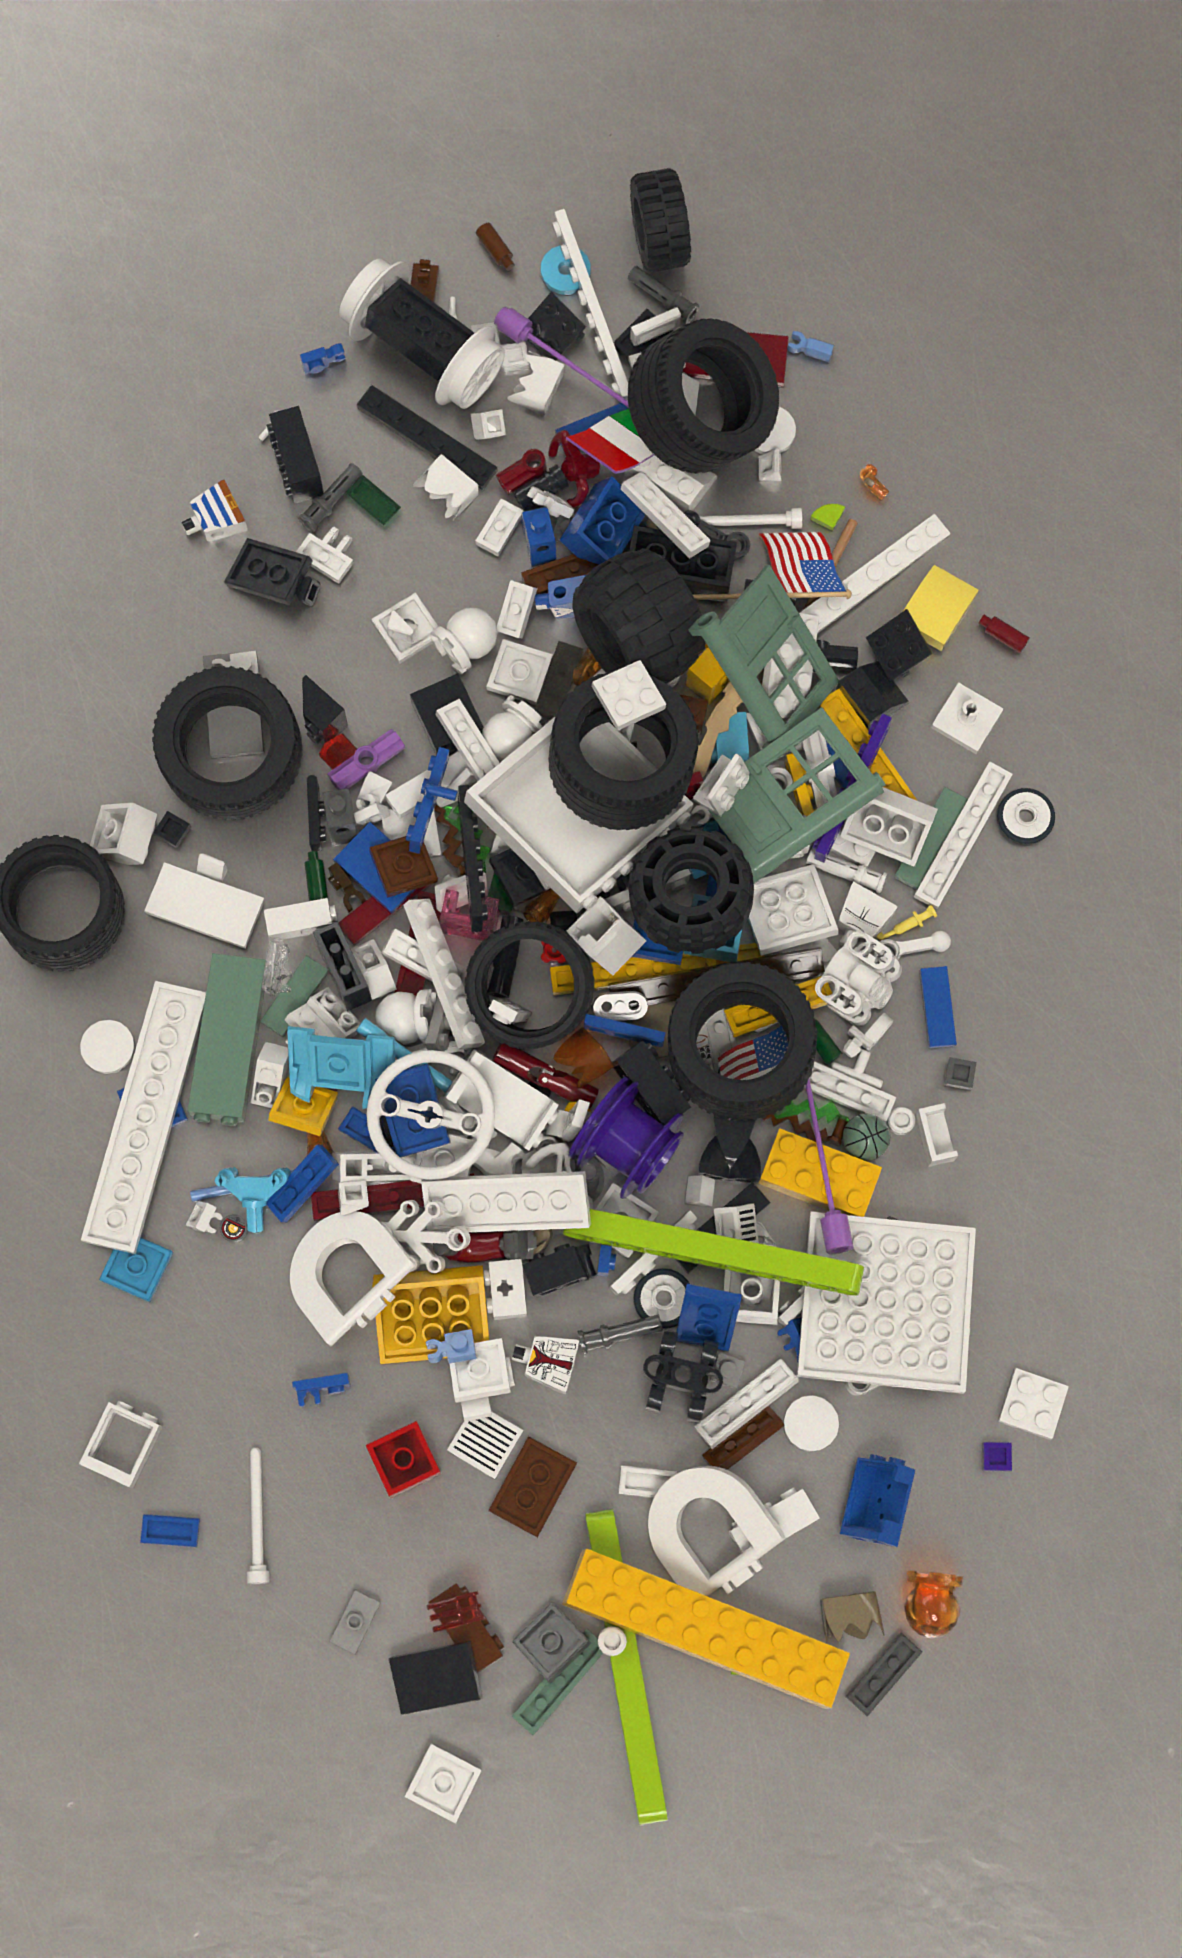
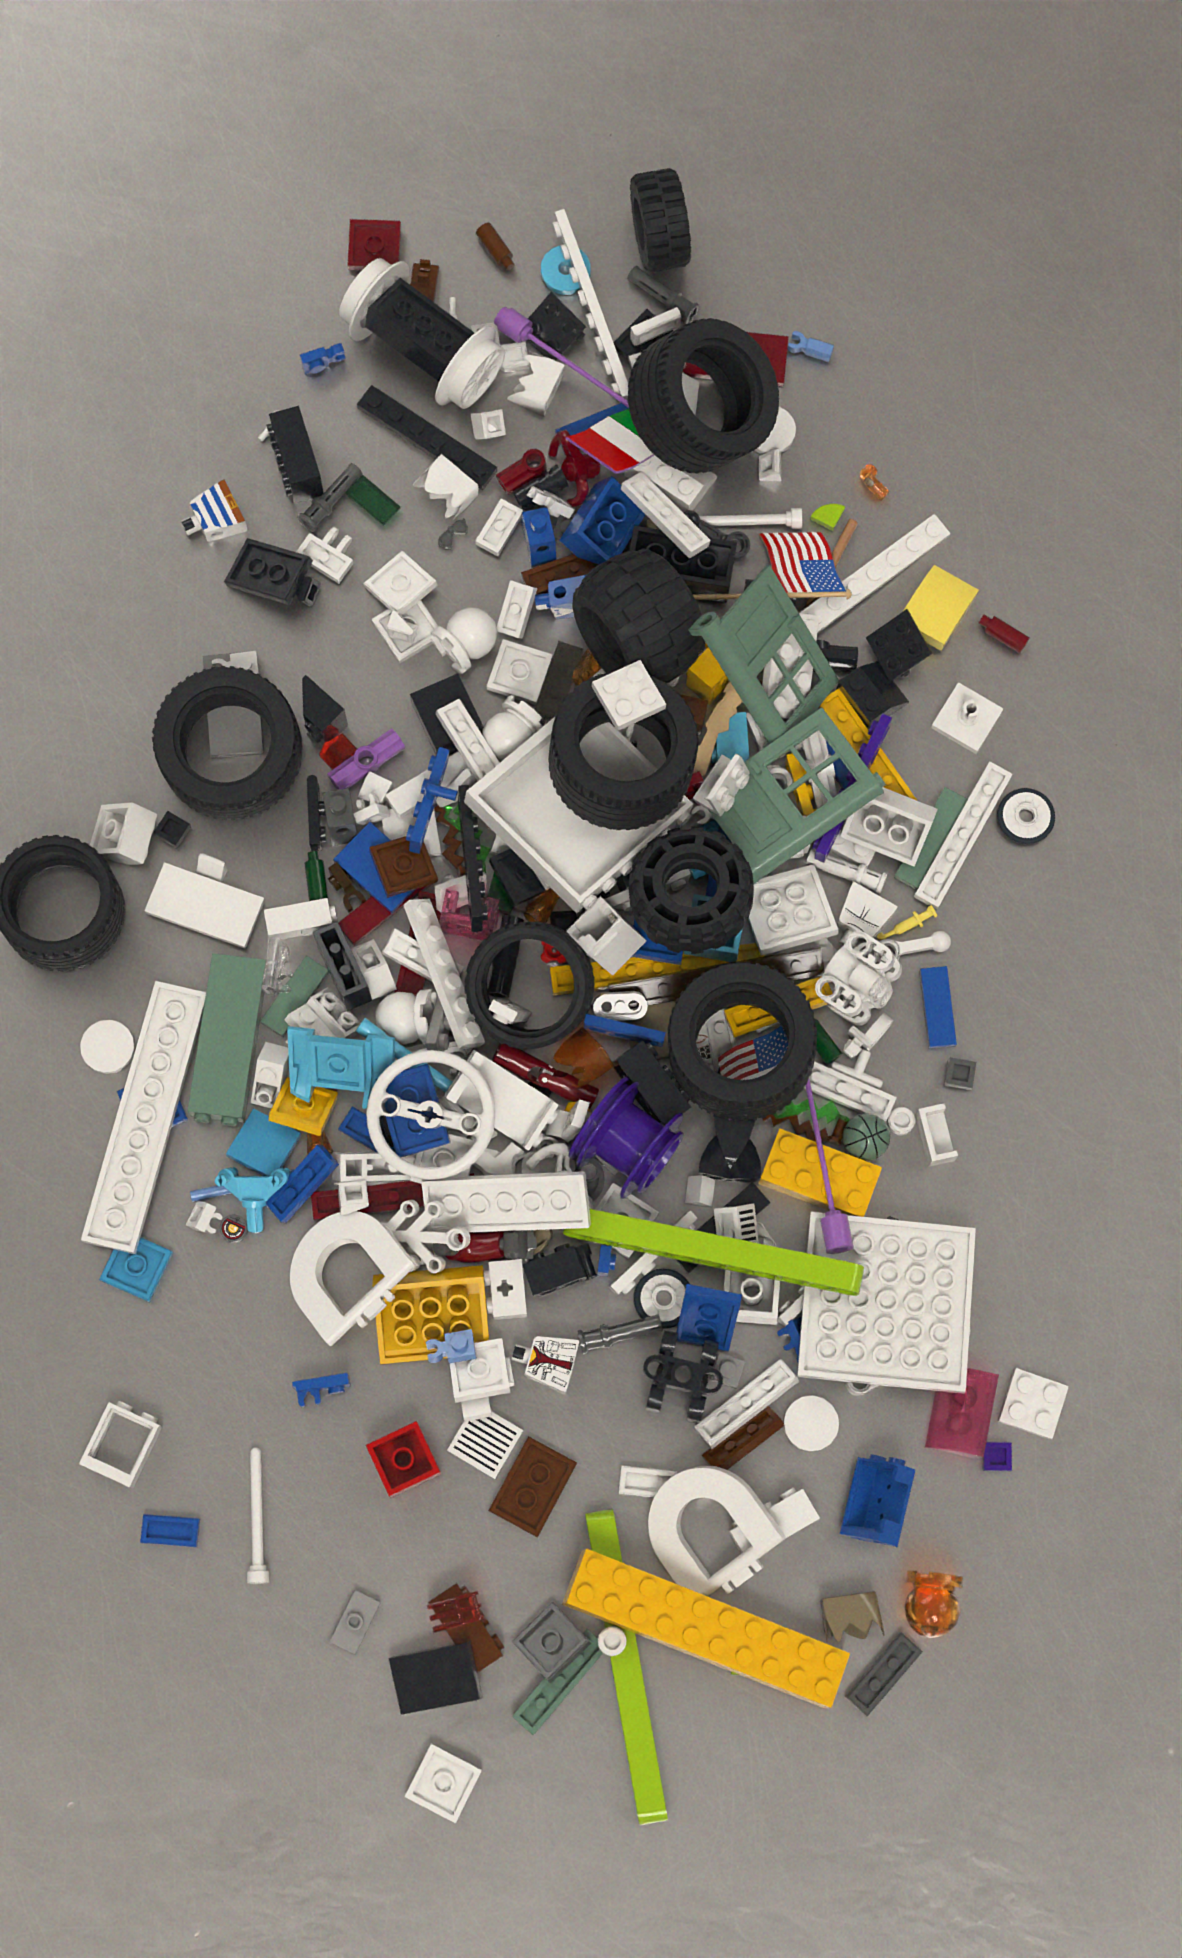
none -> dark azure tile [226,1108,301,1176]
none -> dark red plate [348,219,401,271]
none -> white tile [364,551,438,617]
none -> dark grey piece [438,518,468,549]
none -> clear pink slope [925,1368,999,1460]

